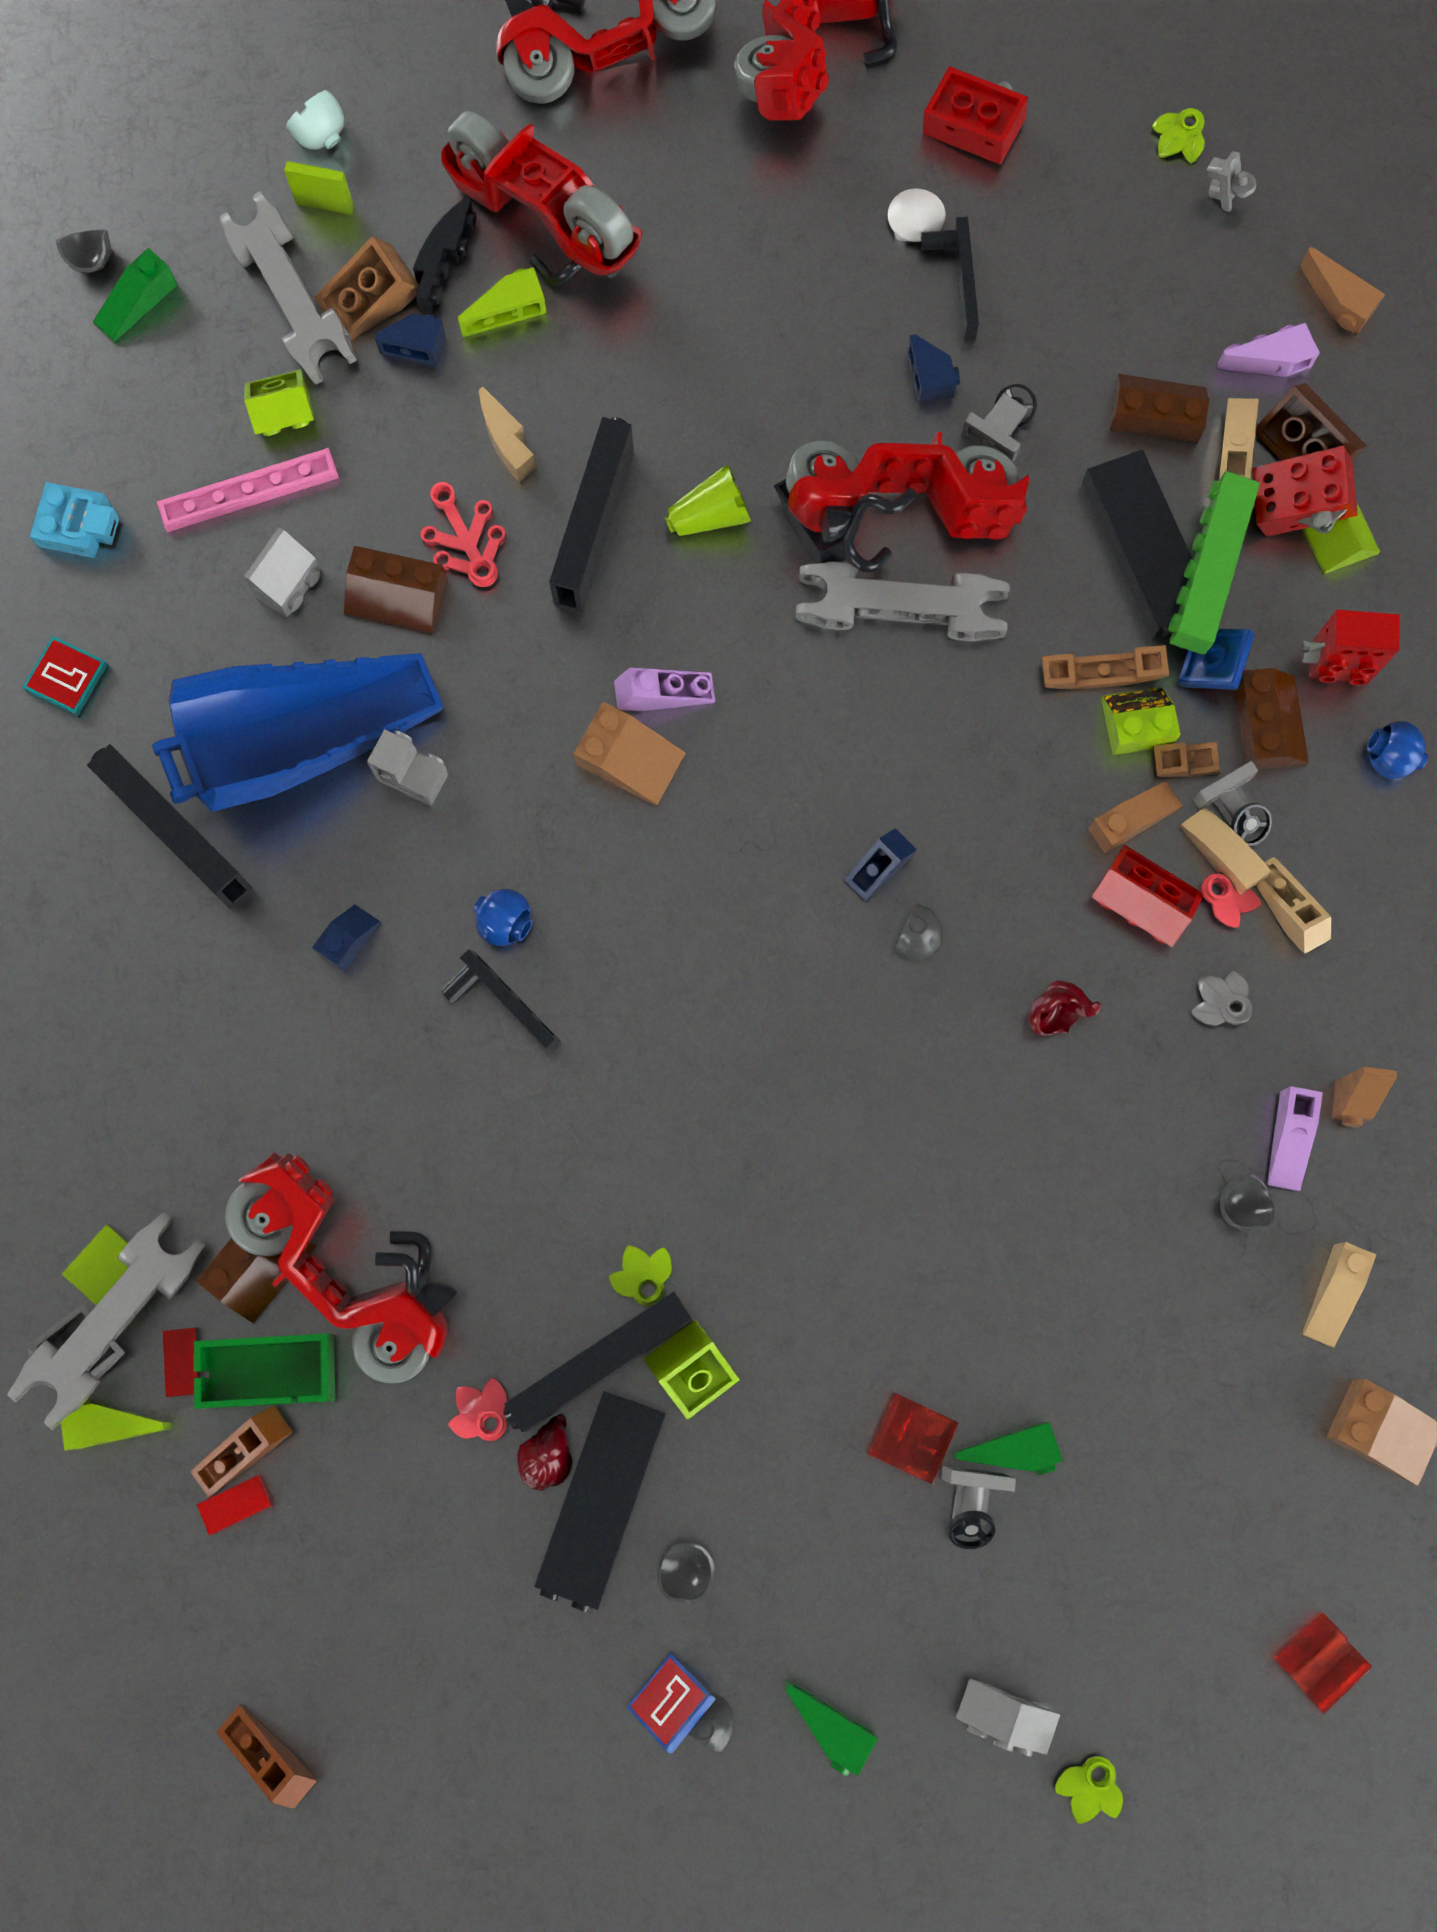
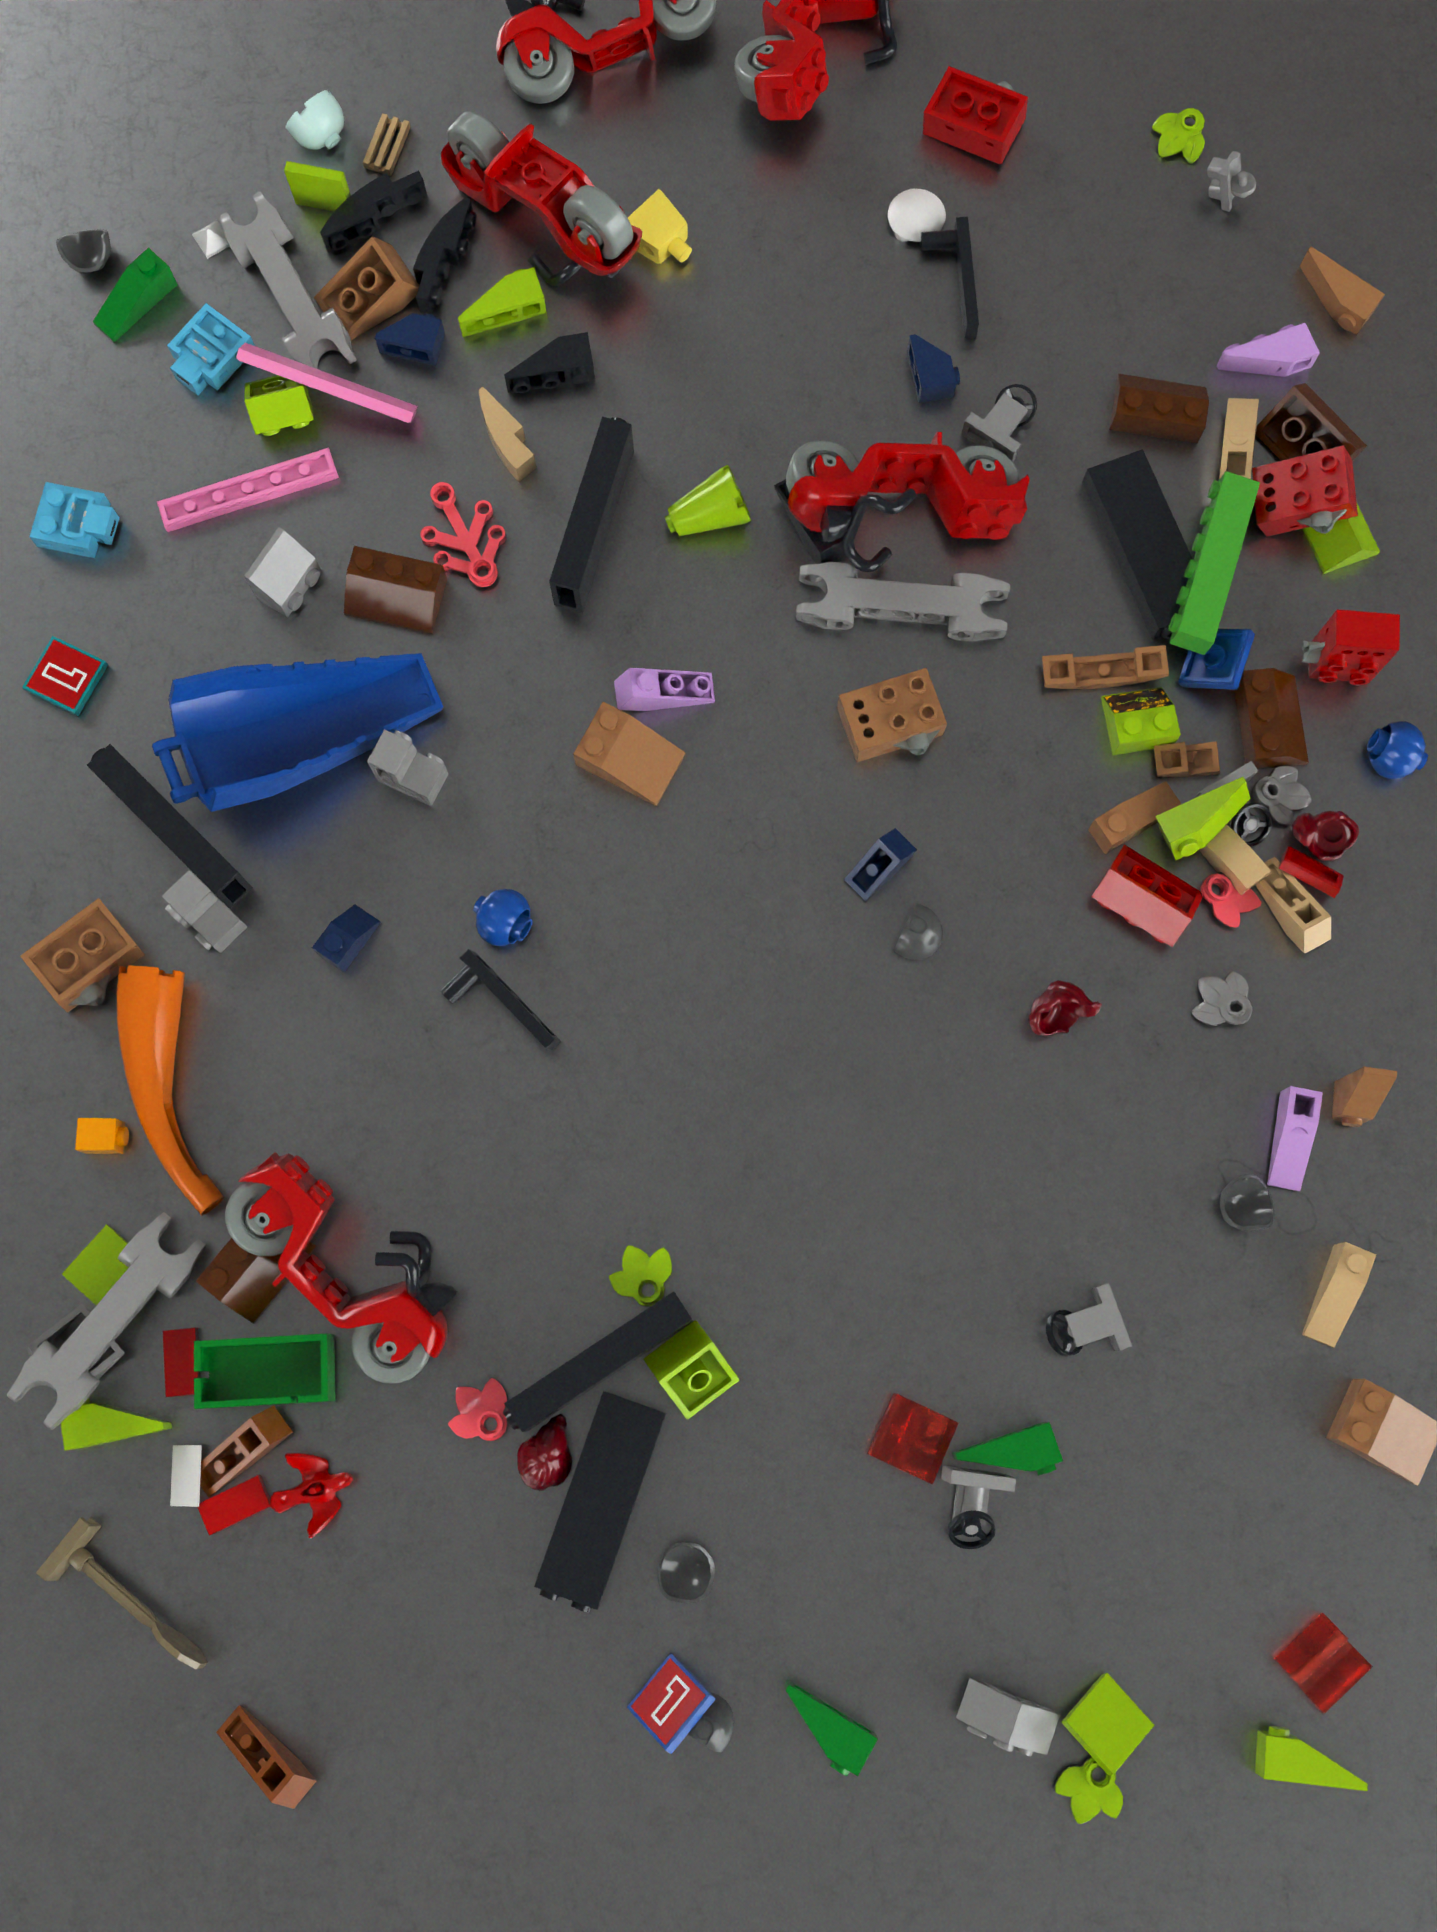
none -> medium nougat piece [20,898,145,1013]
none -> dark tan piece [36,1517,208,1670]
none -> light orange brick [75,1118,129,1154]
none -> orange brick [116,965,225,1216]
none -> light grey brick [161,870,247,953]
none -> medium azure piece [167,303,255,396]
none -> white sticker [170,1445,202,1507]
none -> white slope [192,221,230,259]
none -> bright pink tile [236,343,418,423]
none -> red animal [270,1453,353,1538]
none -> black slope [320,170,428,253]
none -> tan tile [363,113,411,176]
none -> black slope [504,332,595,393]
none -> light yellow torso [628,189,692,264]
none -> medium nougat piece [837,668,947,762]
none -> light grey piece [1046,1283,1132,1357]
none -> lime tile [1061,1673,1155,1776]
none -> lime slope [1156,776,1251,860]
none -> light grey plate [1252,766,1312,825]
none -> lime slope [1255,1726,1368,1791]
none -> red tile [1279,846,1344,898]
none -> dark red hair [1292,811,1359,861]

